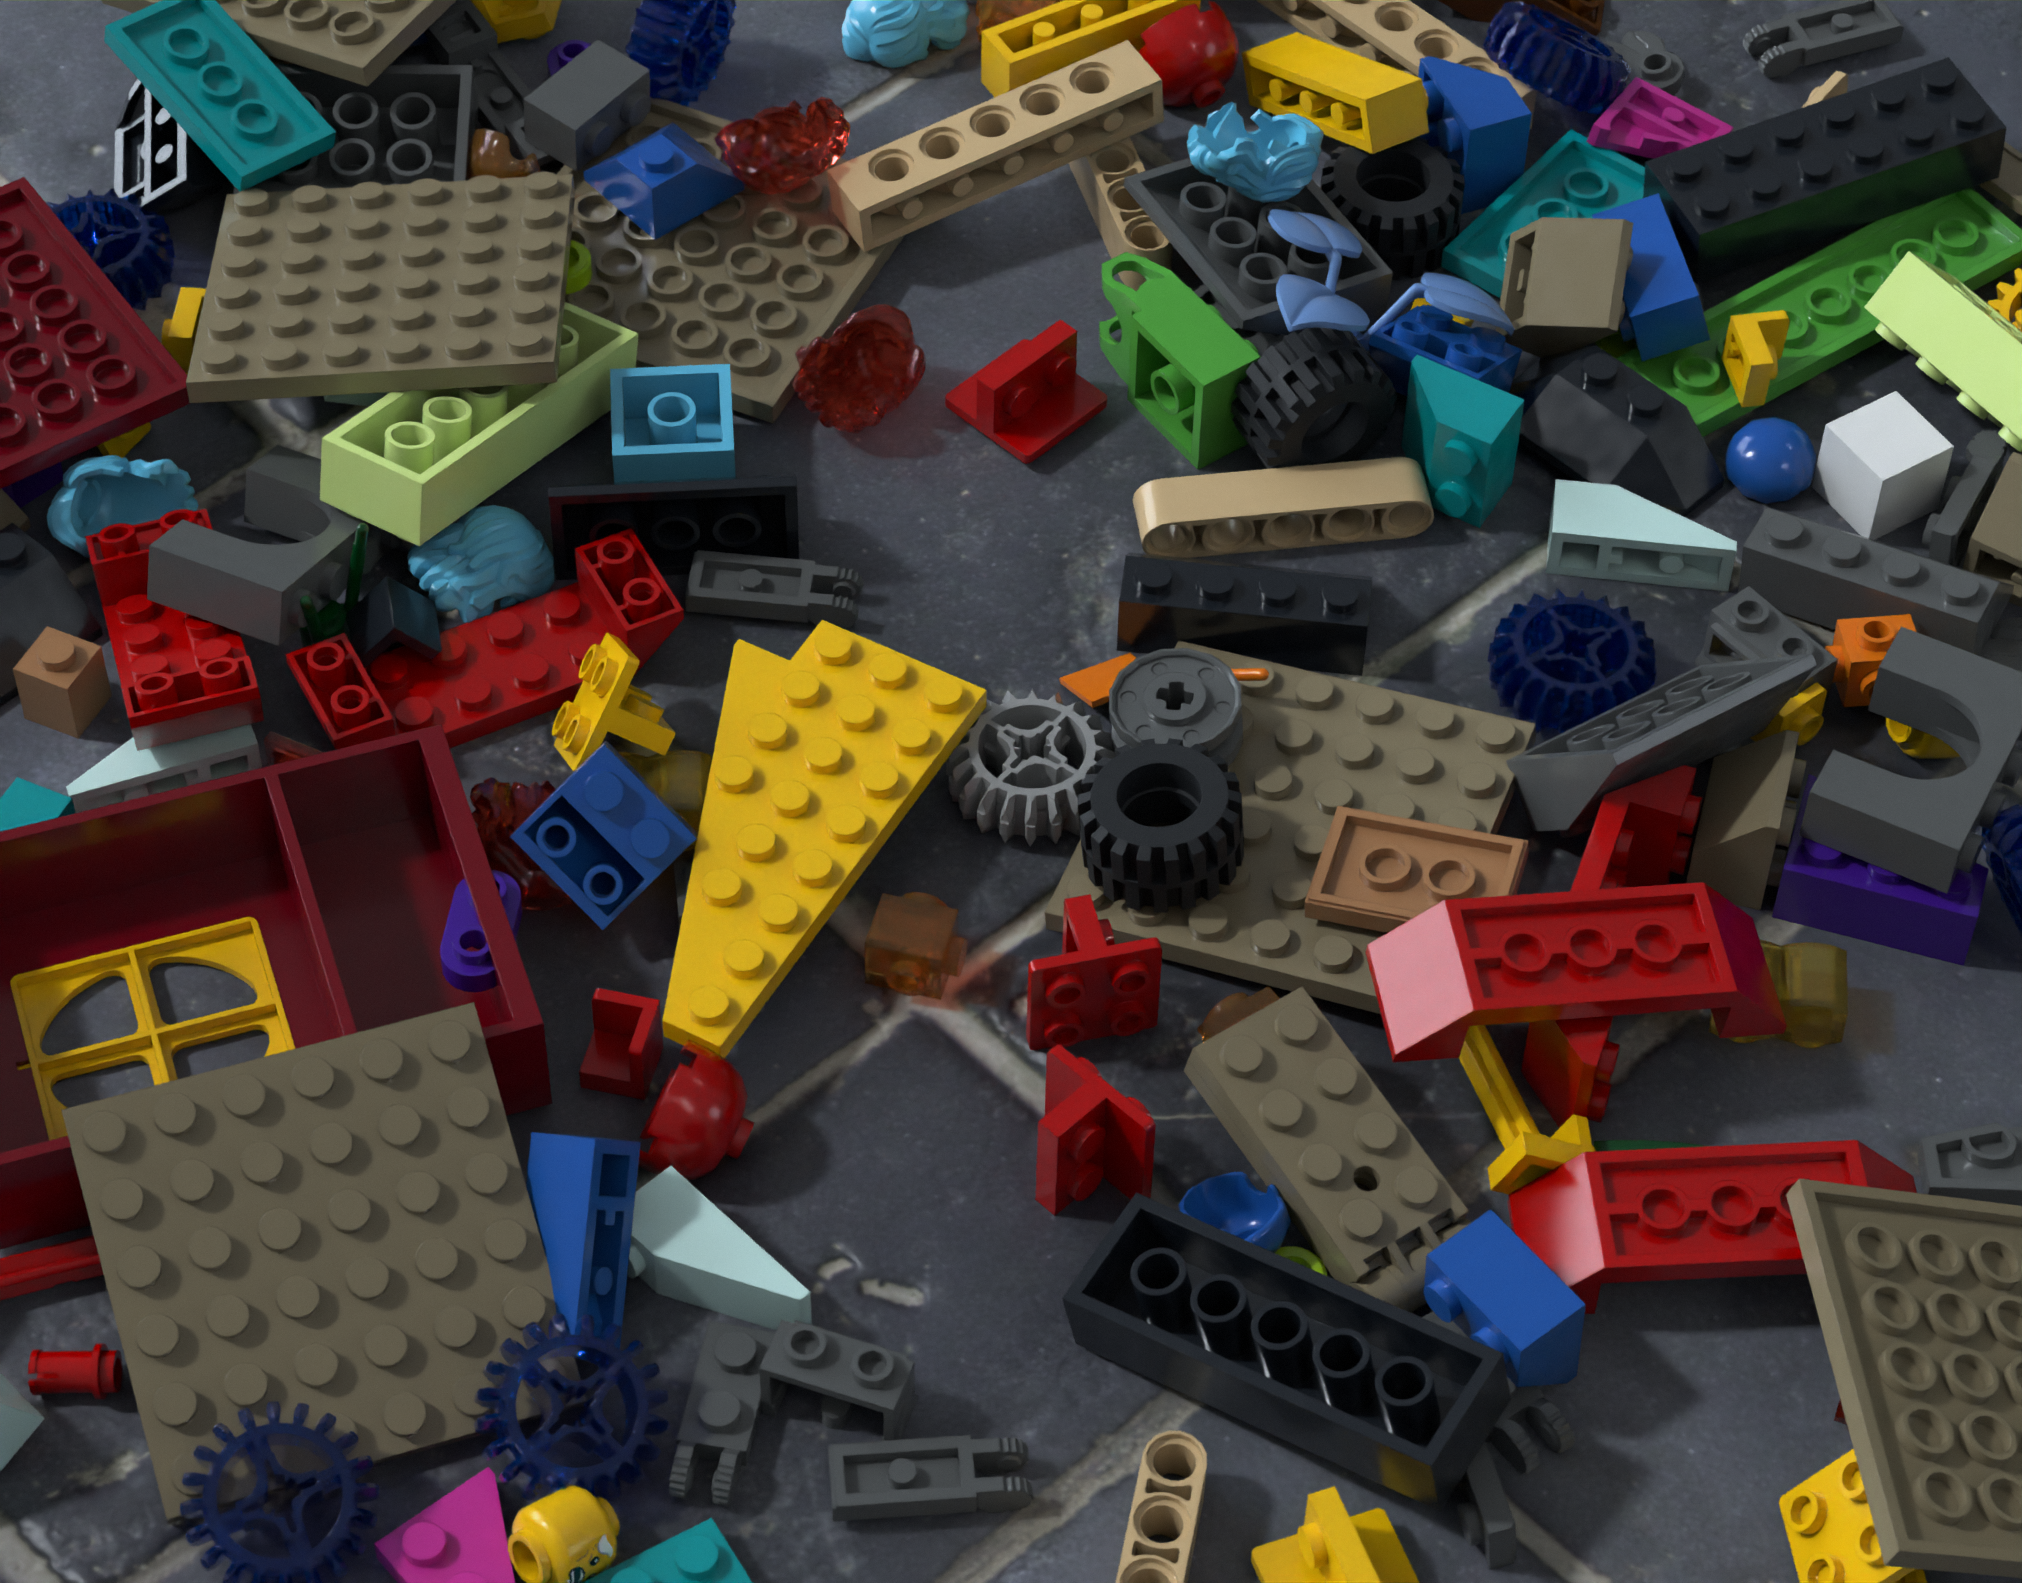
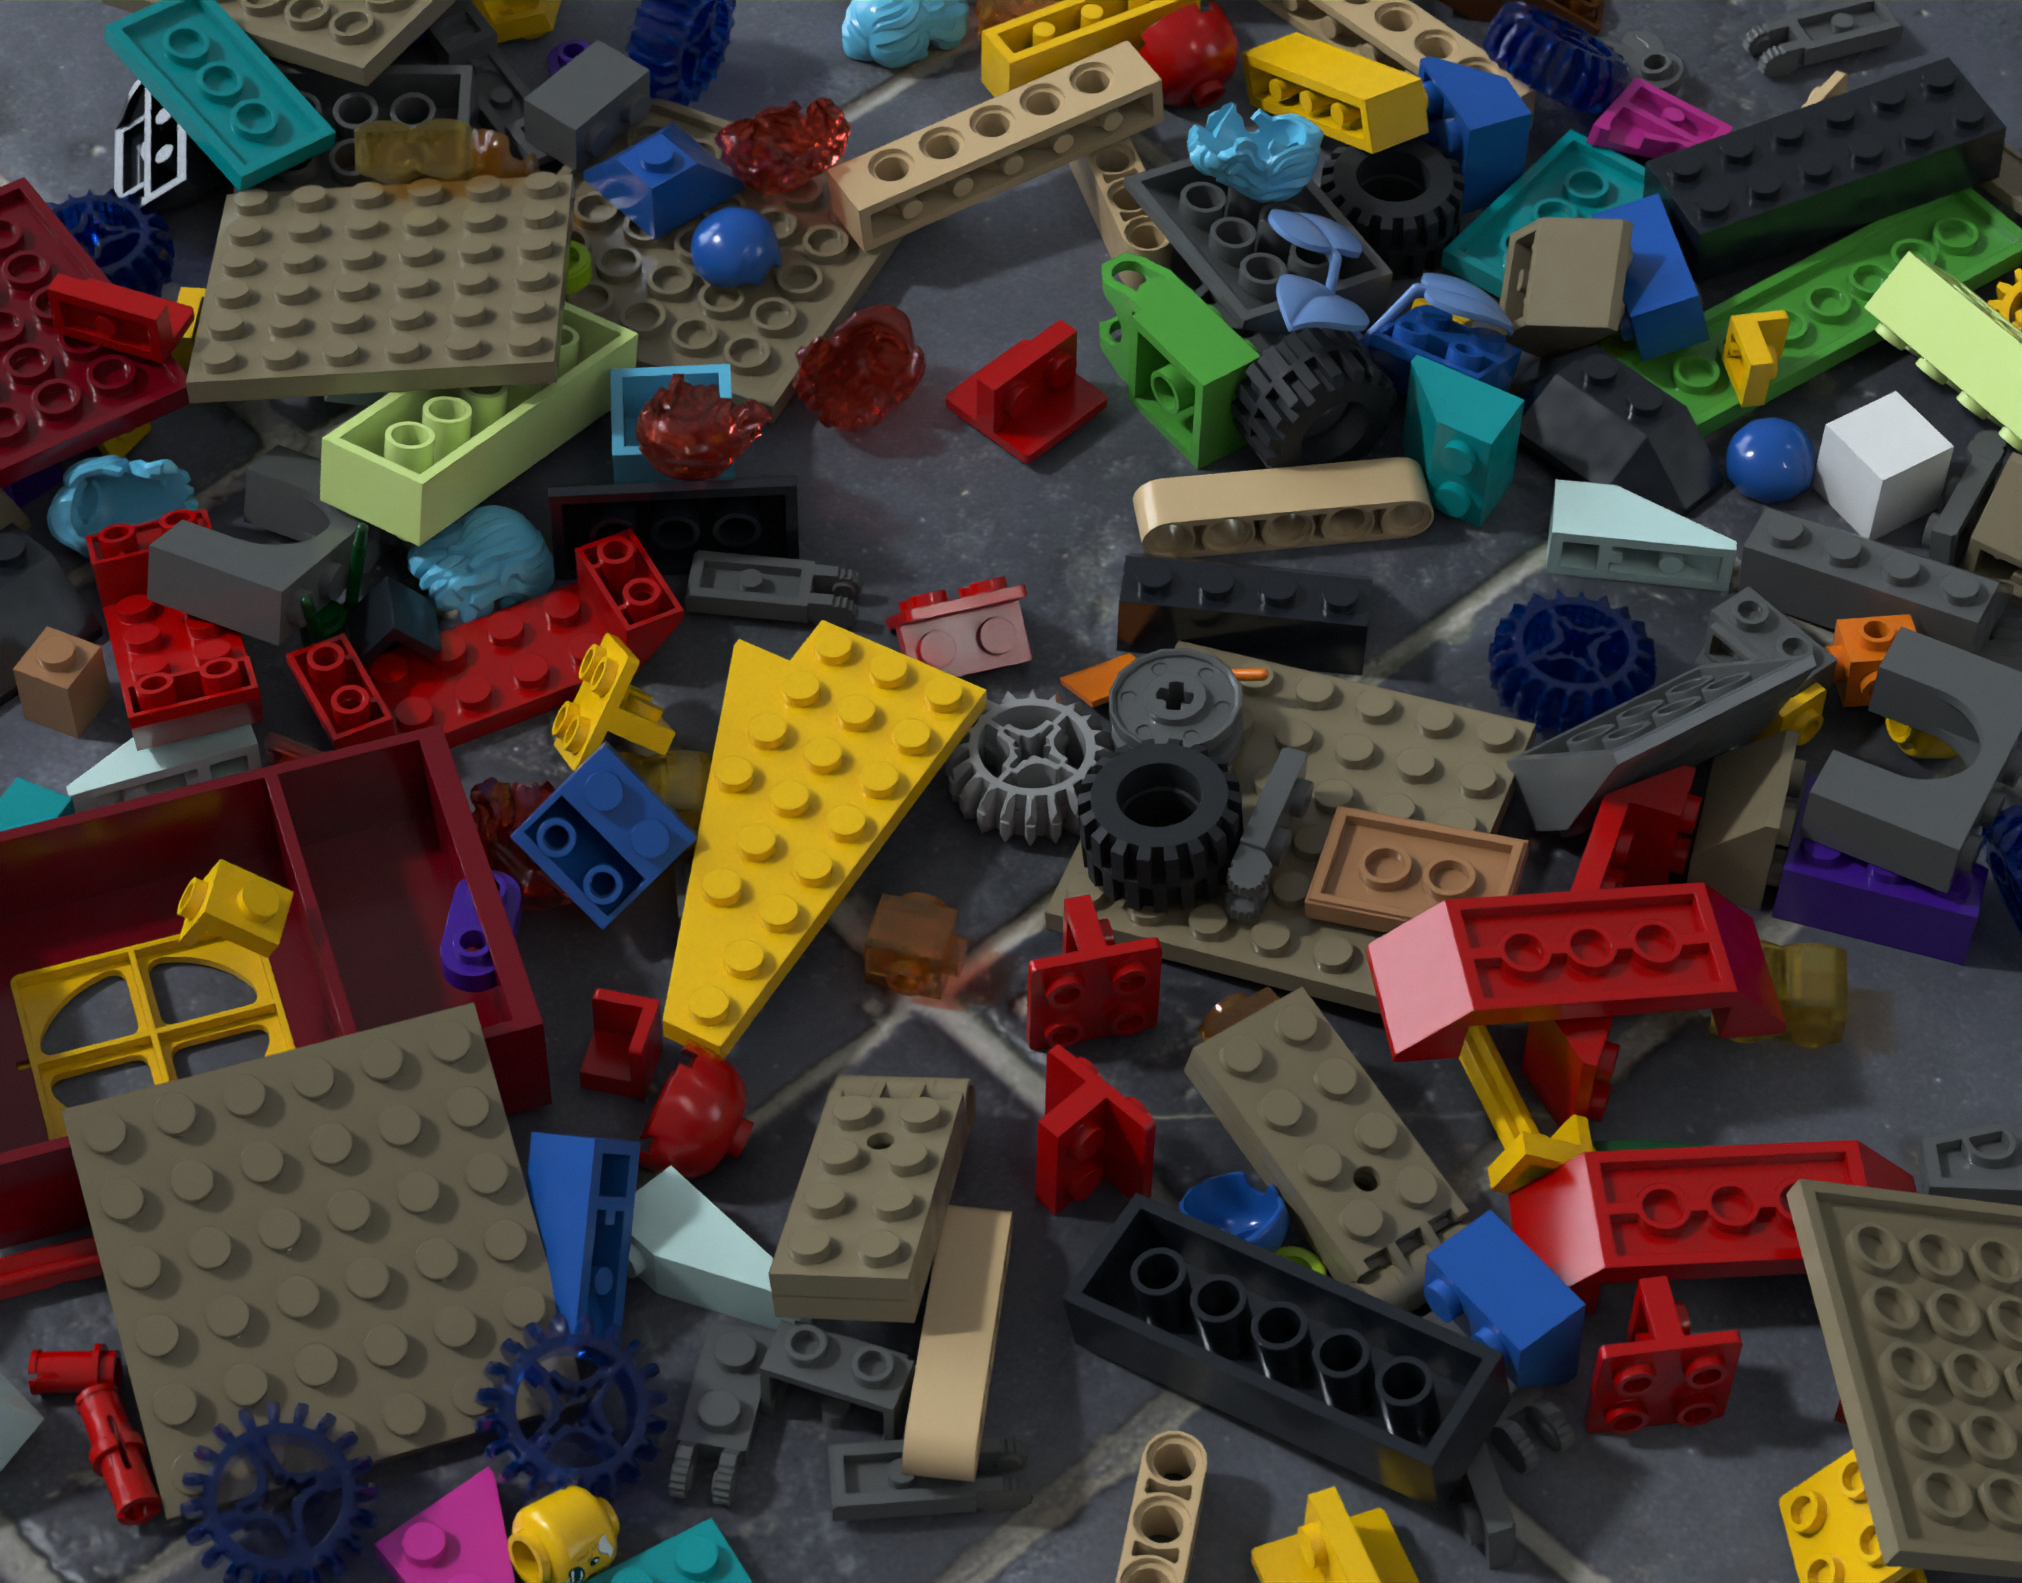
none -> red panel [47,273,195,364]
none -> red pin [75,1383,162,1526]
none -> yellow bracket [177,859,294,958]
none -> clear yellow brick [354,119,480,184]
none -> clear red hair [636,374,772,481]
none -> blue hair [691,206,782,288]
none -> dark tan hinge [768,1075,976,1323]
none -> bracket [885,576,1032,677]
none -> tan beam [902,1205,1013,1482]
none -> dark grey hinge [1224,746,1314,923]
none -> red bracket [1584,1276,1743,1435]

